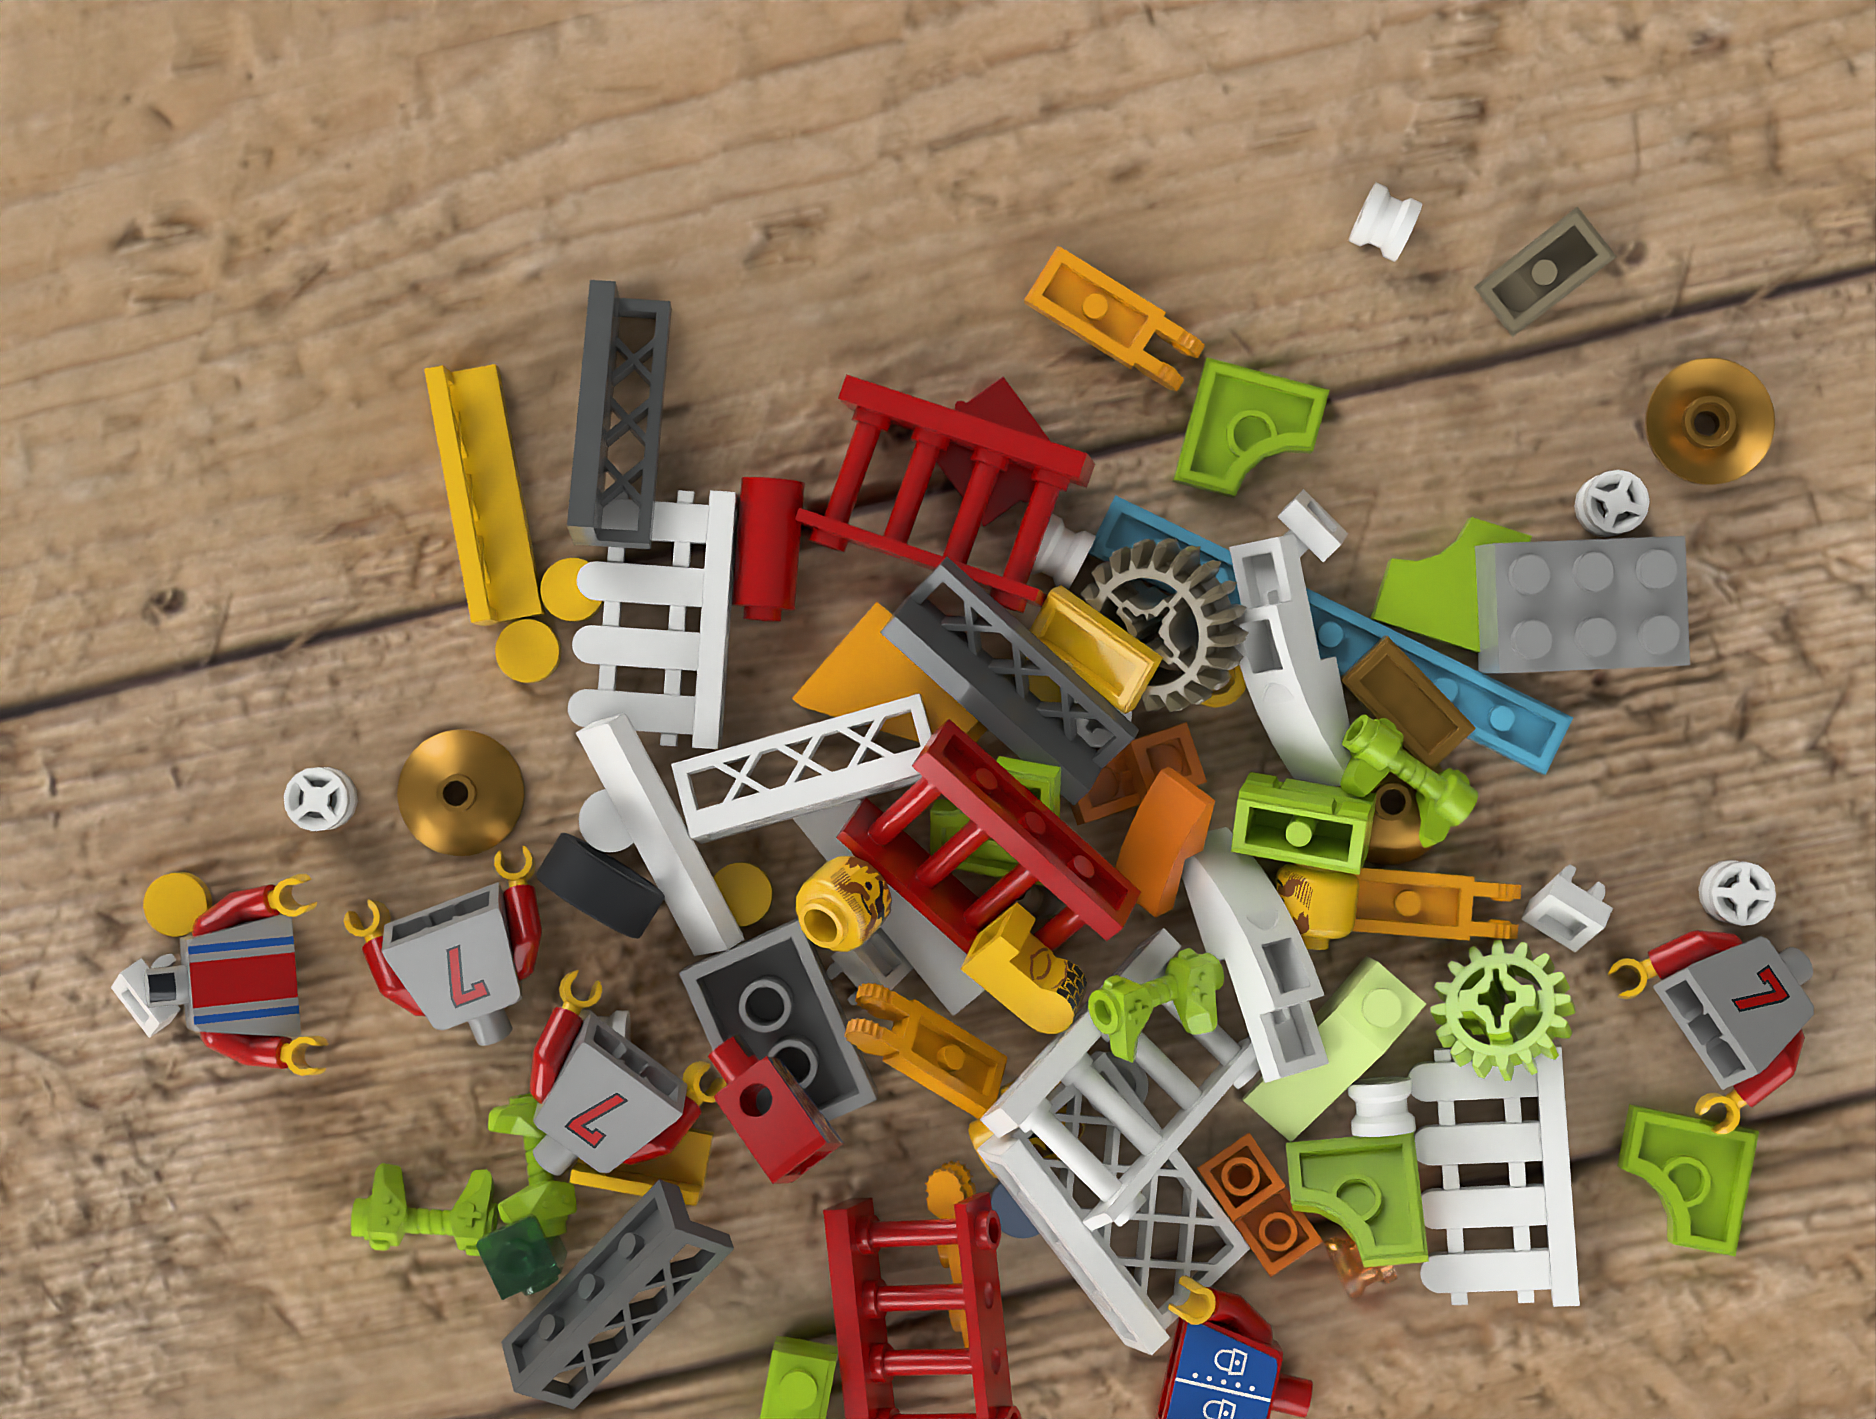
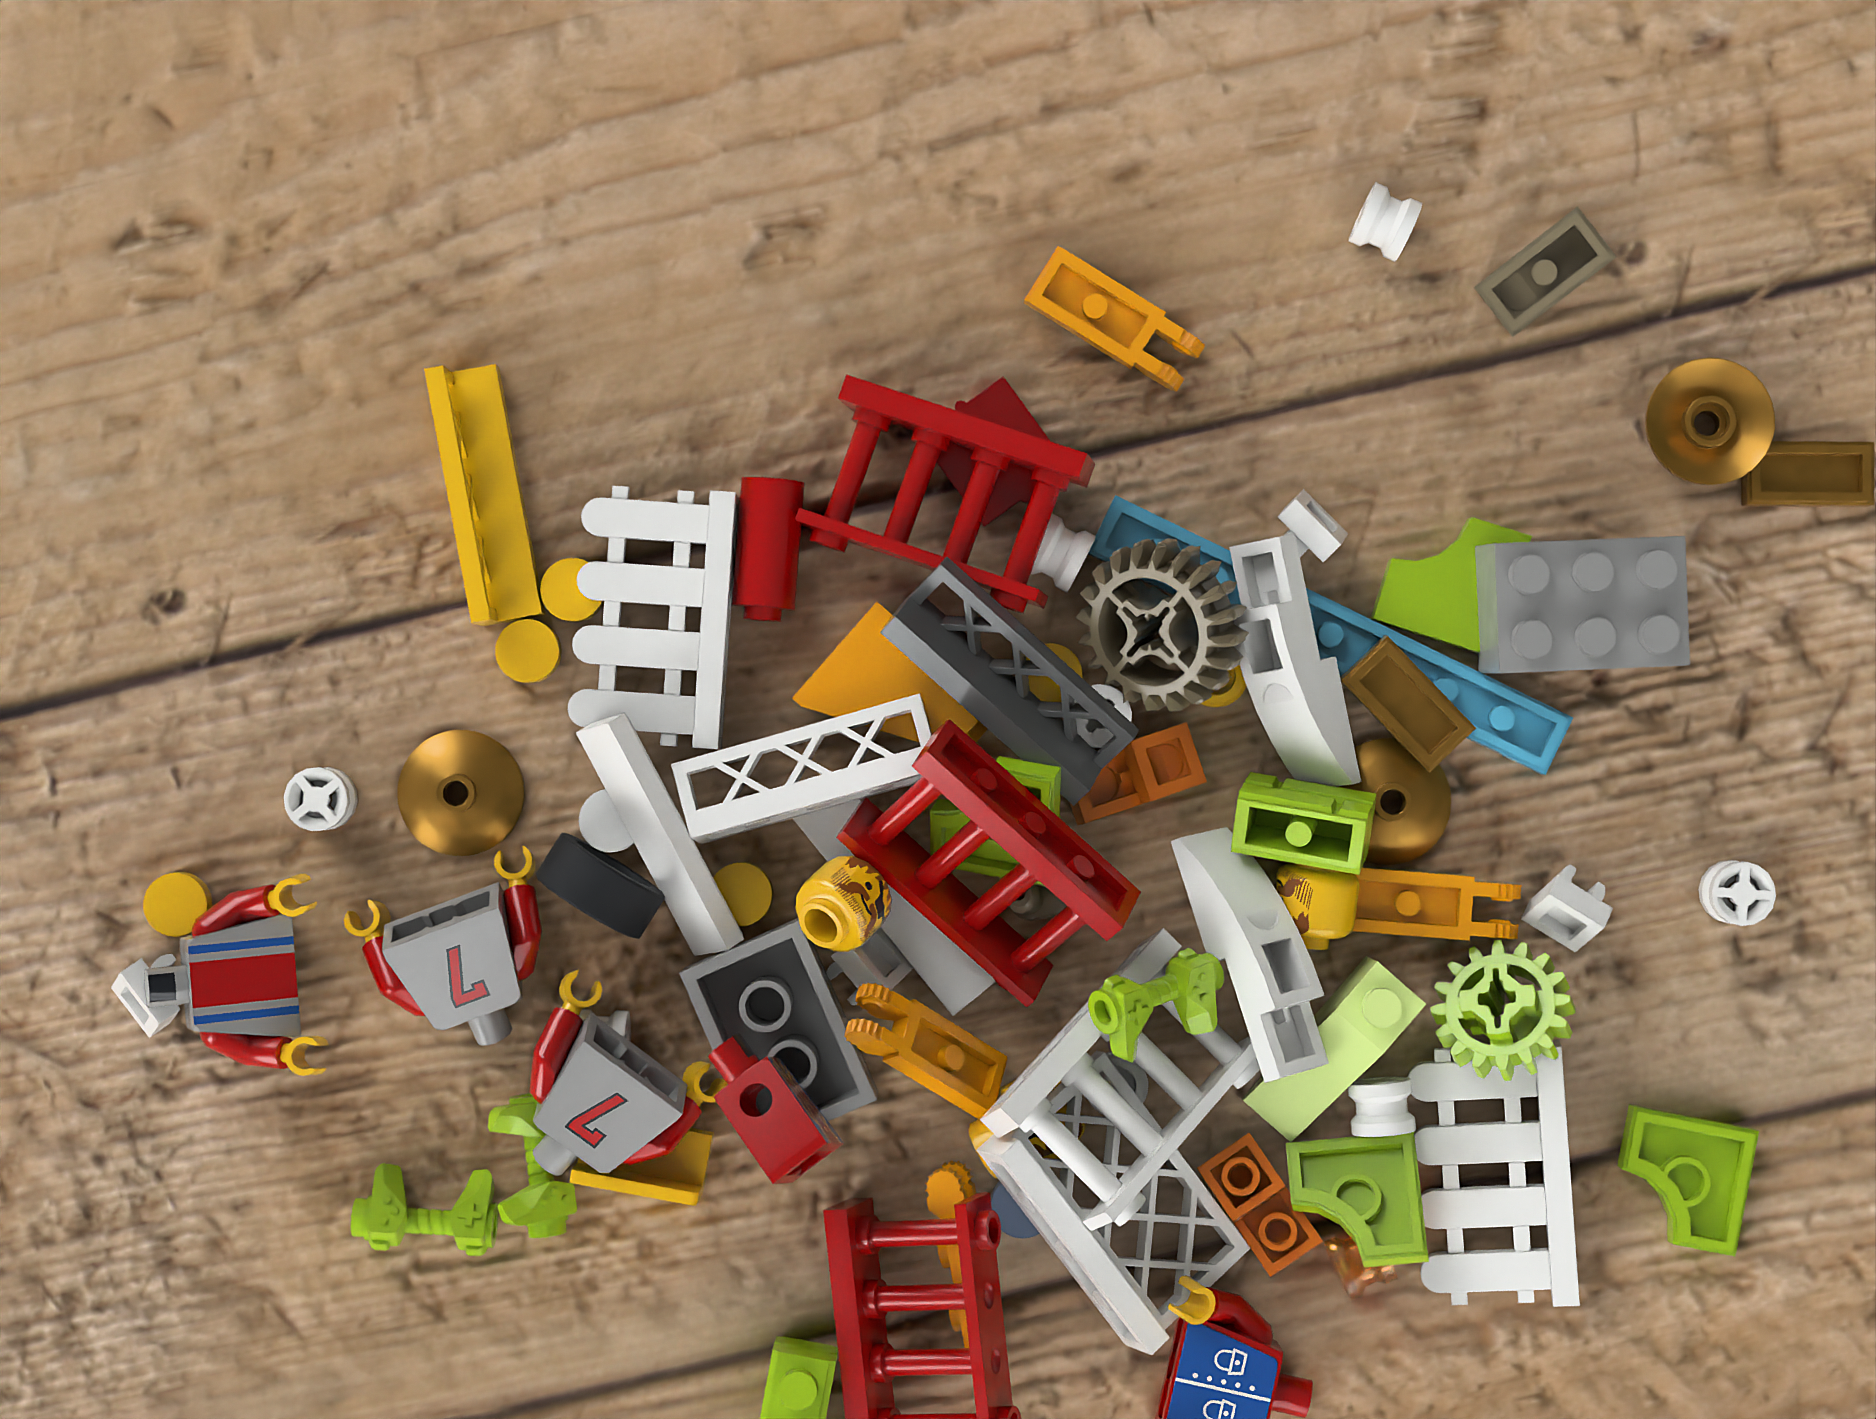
clear green bracket [476,1214,567,1300] -> none
dark grey fence [501,1179,734,1410] -> none
dark grey fence [567,280,672,549] -> none
yellow leg [960,902,1087,1034] -> none
yellow tile [1029,585,1163,714] -> none
orange slope [1115,766,1215,918] -> none
lime tile [1172,357,1330,498] -> none
lime piece [1340,714,1478,848] -> none
white wheel [1574,470,1650,537] -> none
light grey torso [1607,930,1814,1134] -> none
none -> pearl gold tile [1741,441,1874,507]

